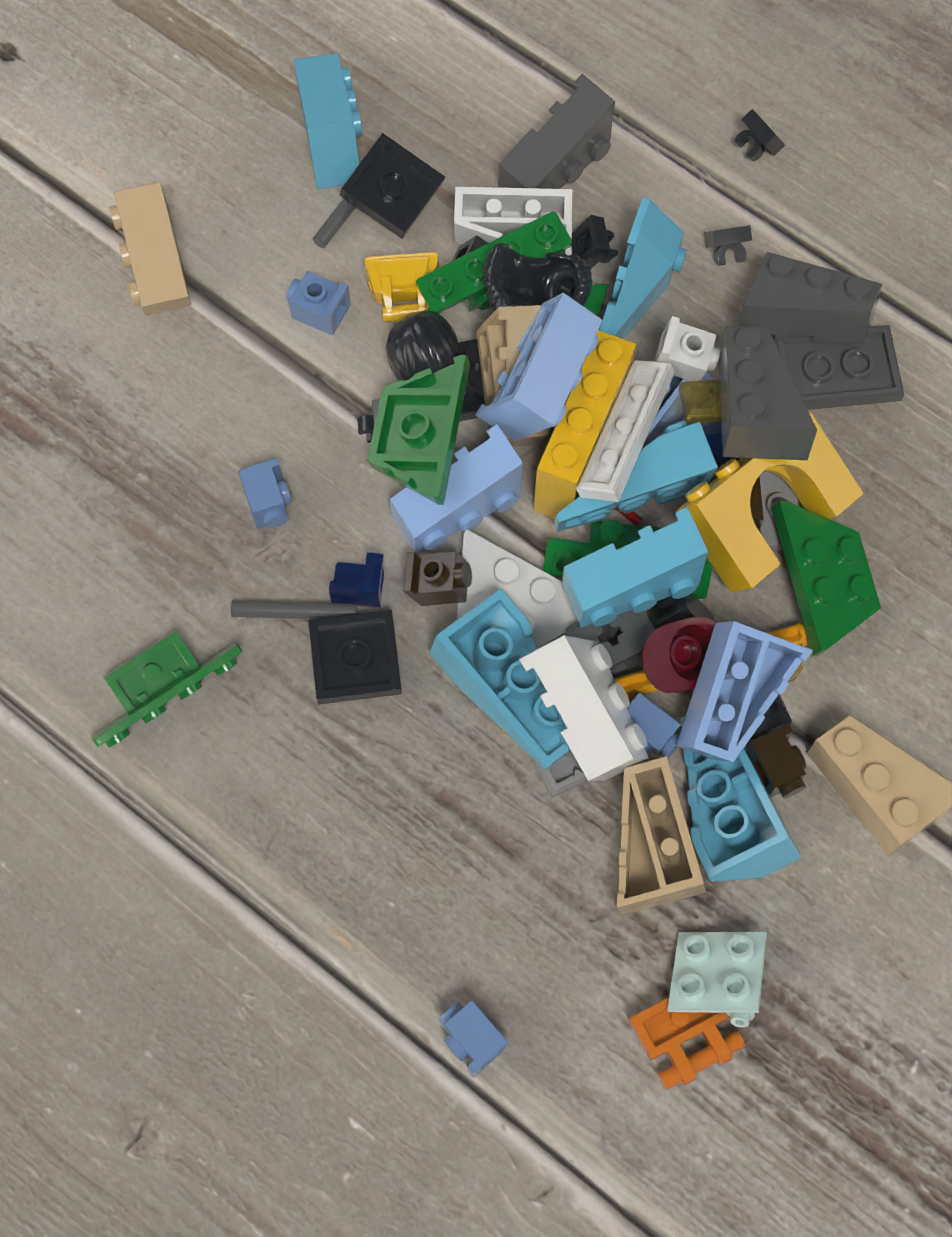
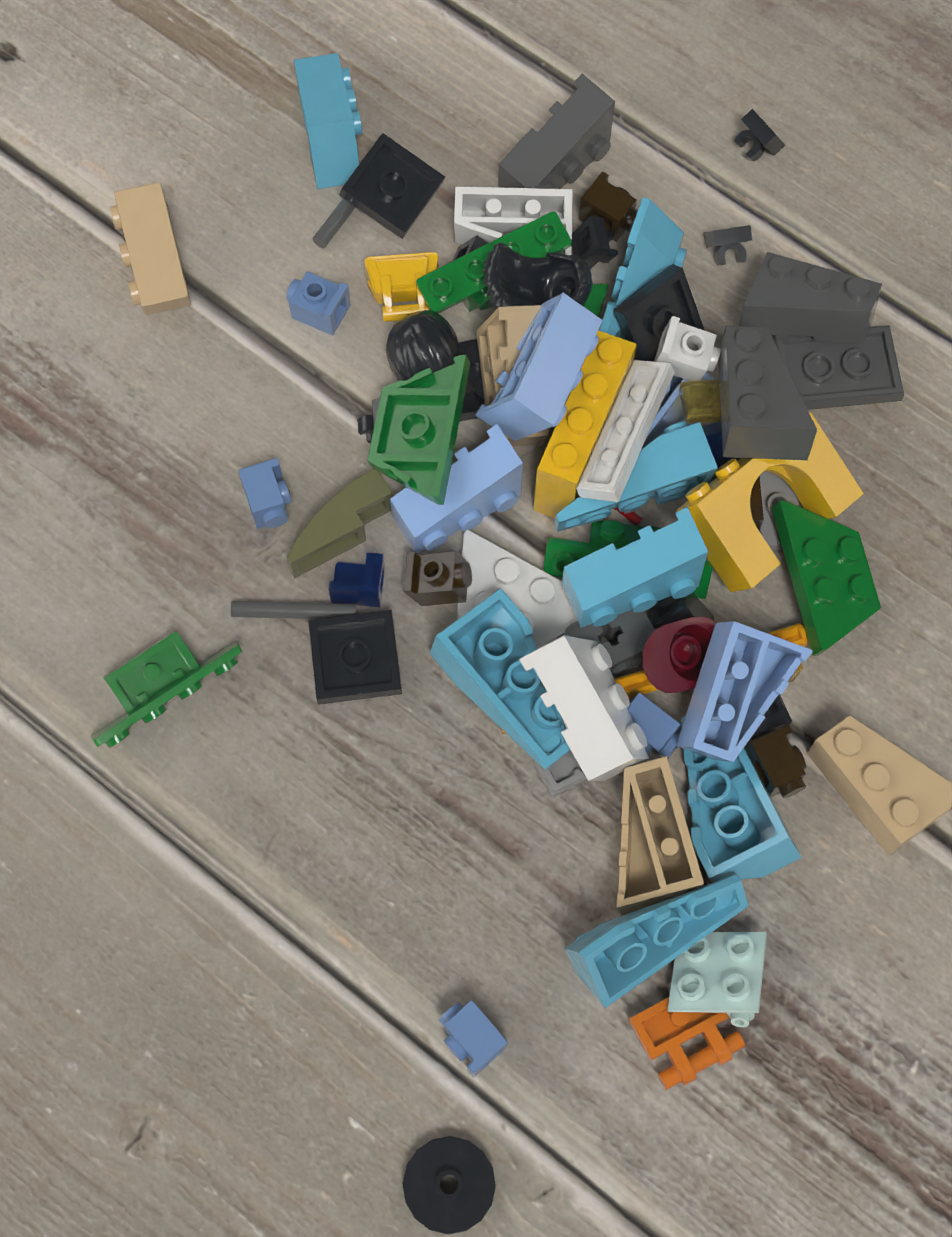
none -> olive slope [286,469,393,579]
none -> black plate [402,1136,496,1235]
none -> medium azure wedge [565,875,749,1008]
none -> dark brown brick [579,171,638,242]
none -> black plate [614,264,705,362]

